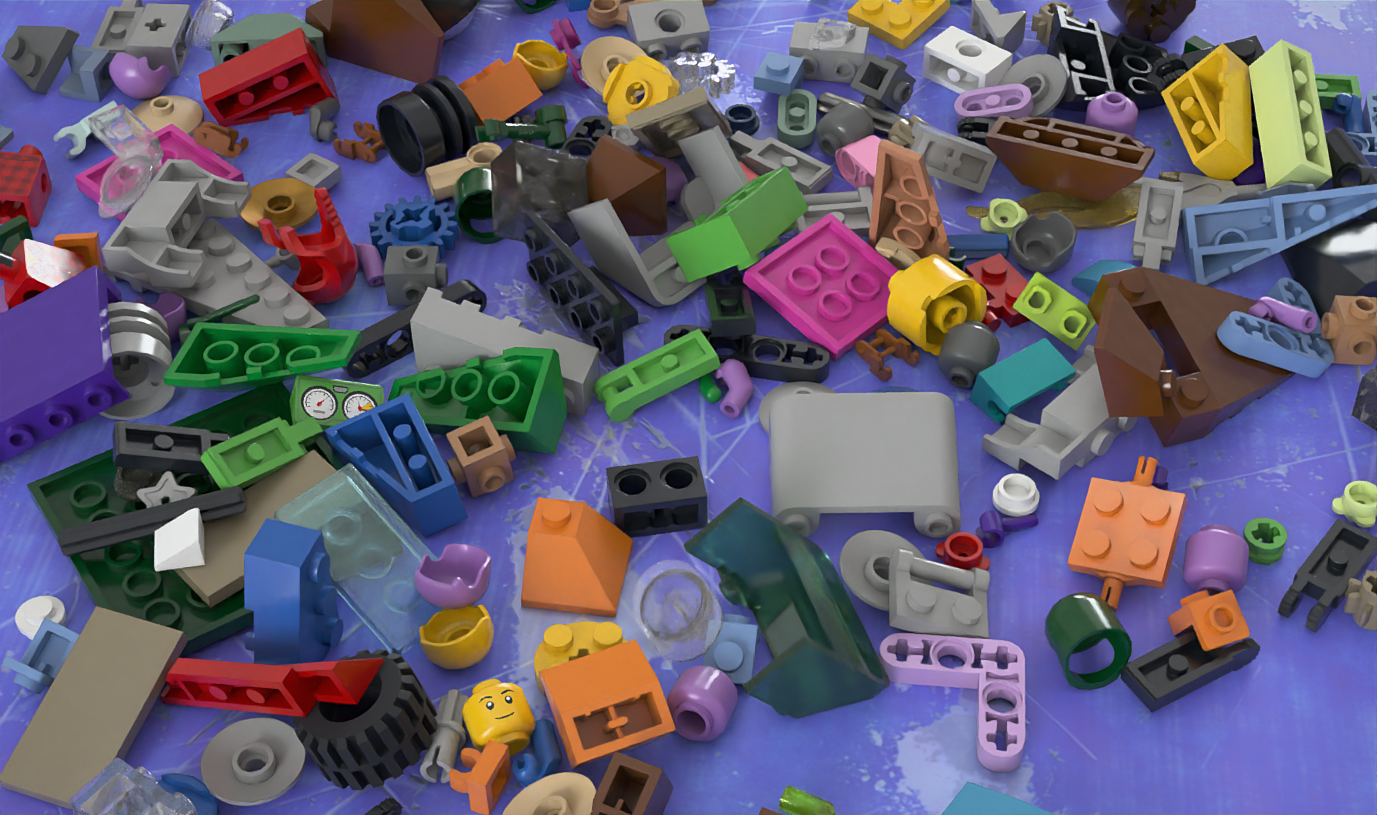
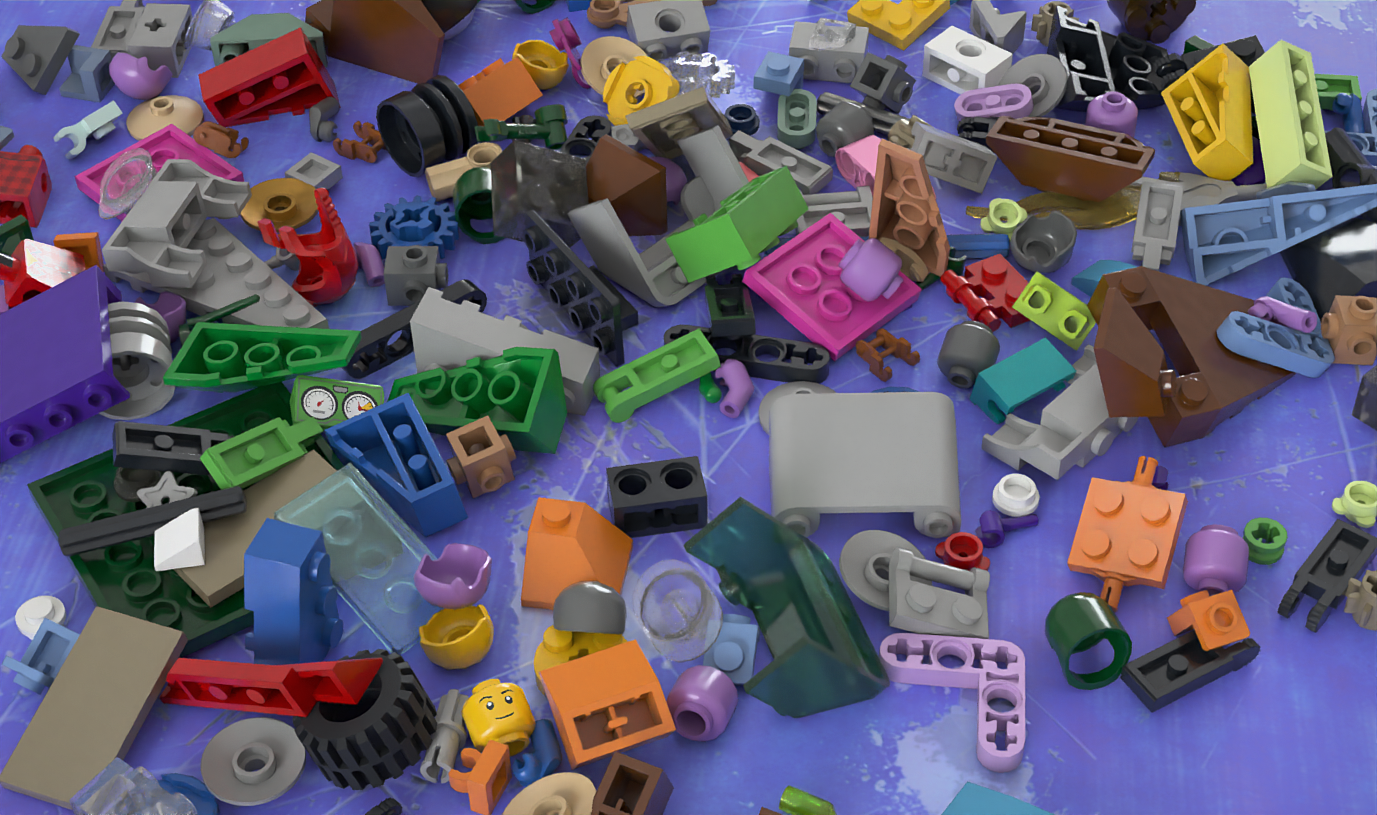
clear hinge [88,104,164,181] -> none
yellow brick [887,254,987,356] -> none
none -> dark grey hair [553,581,627,634]
none -> medium lavender head [838,238,903,302]

